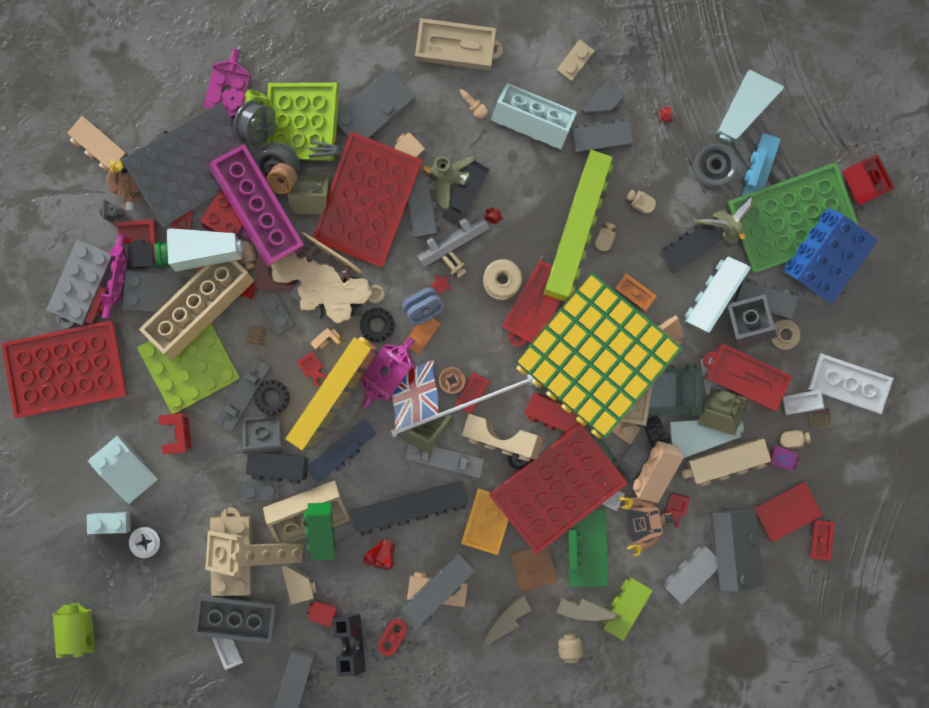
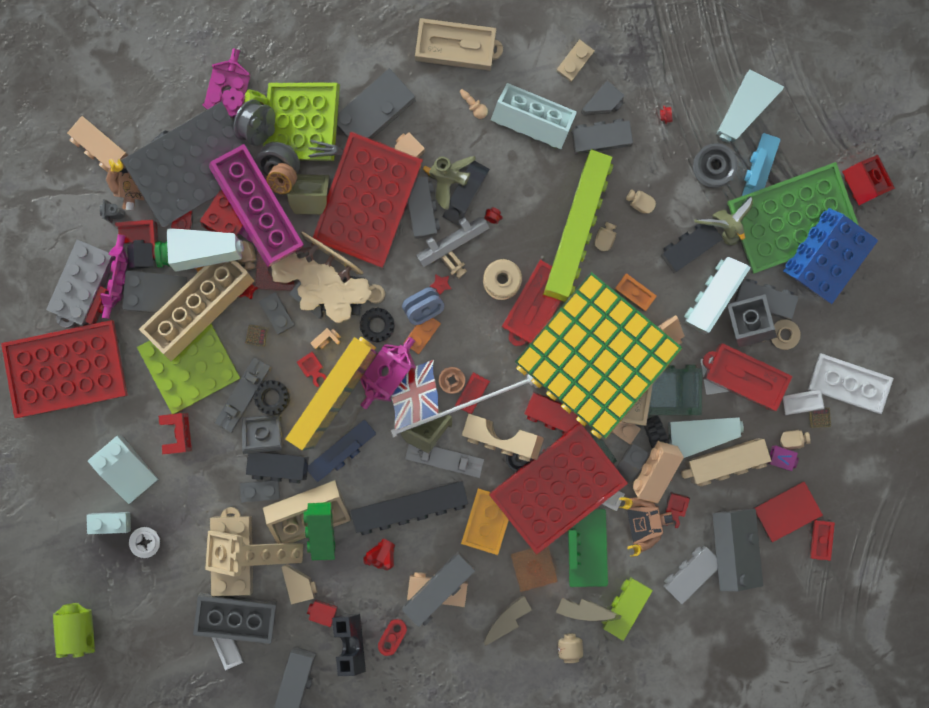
olive brick [698,387,747,436] -> none

